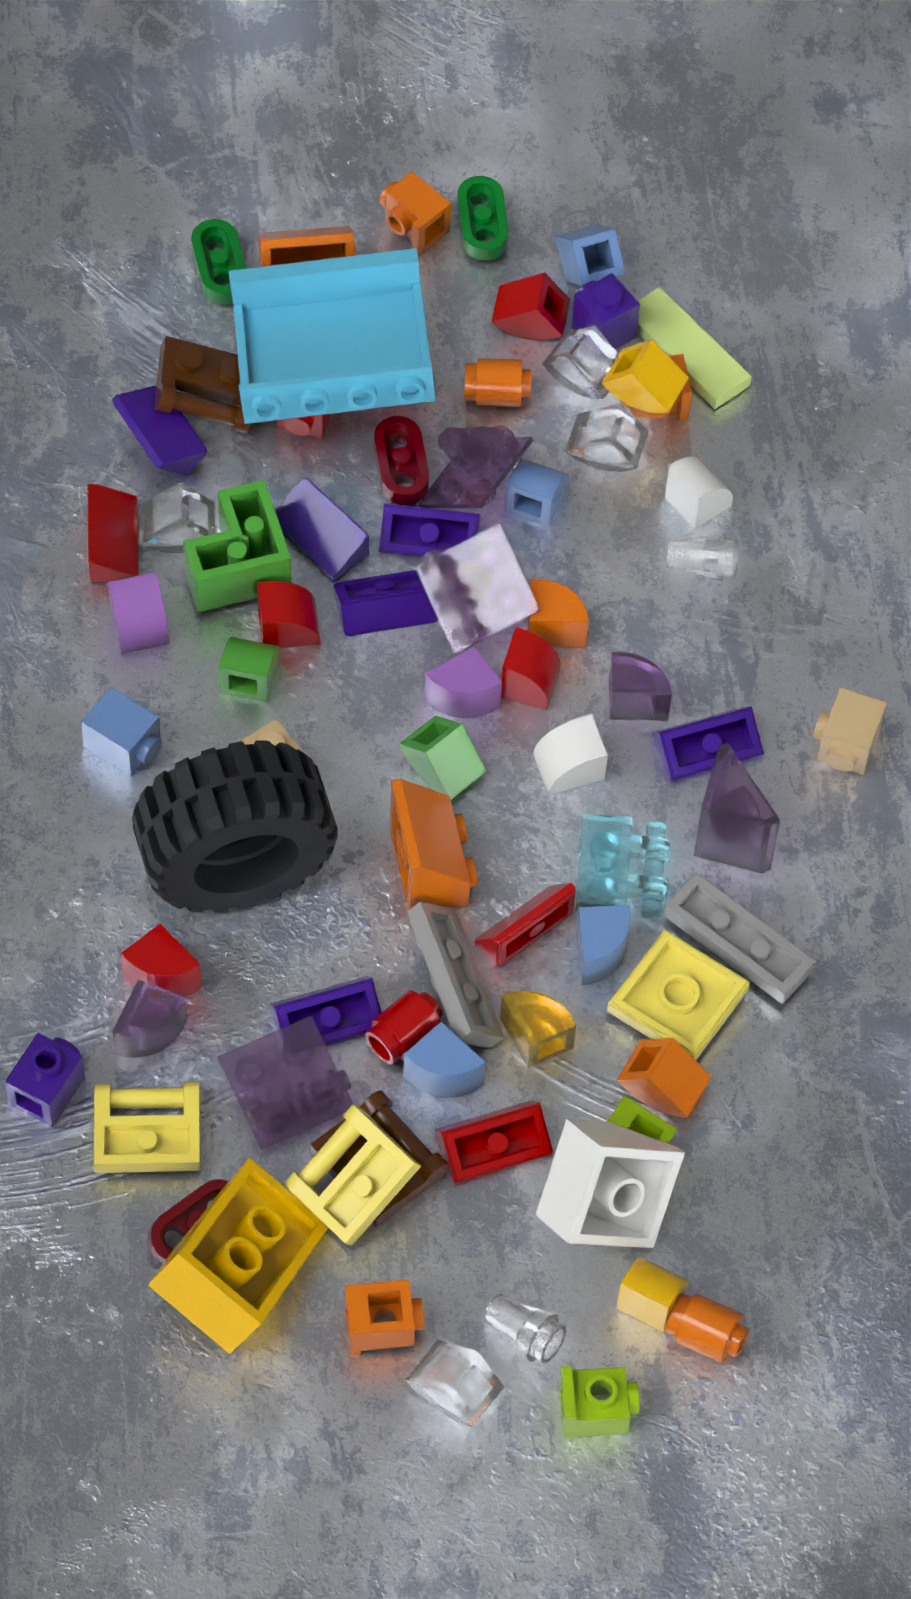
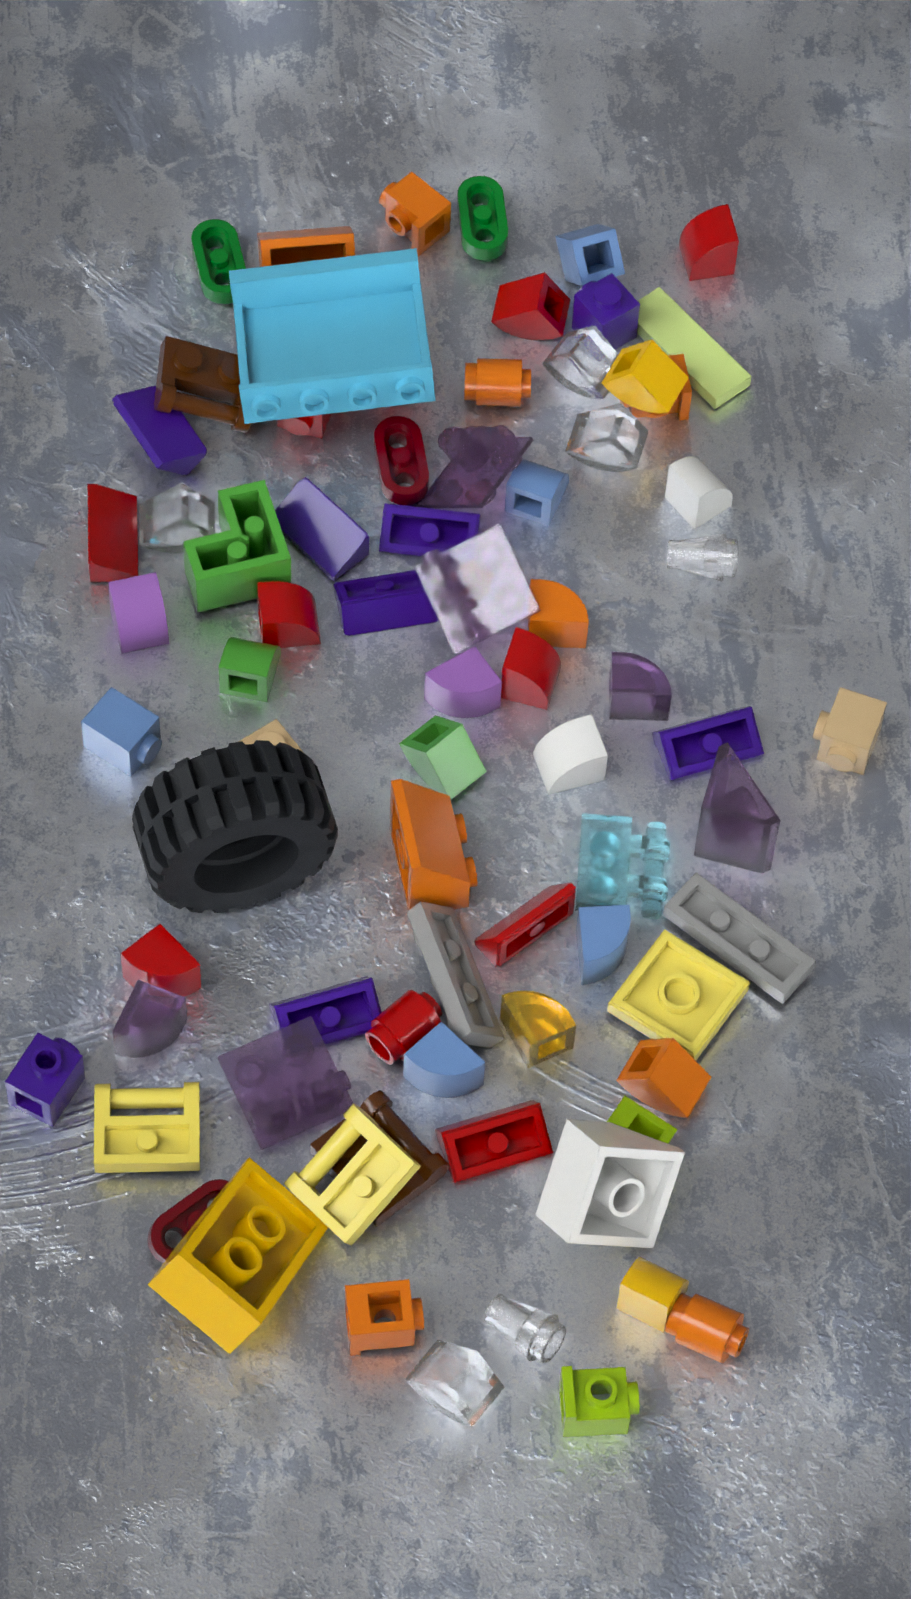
none -> red brick [679,204,739,281]

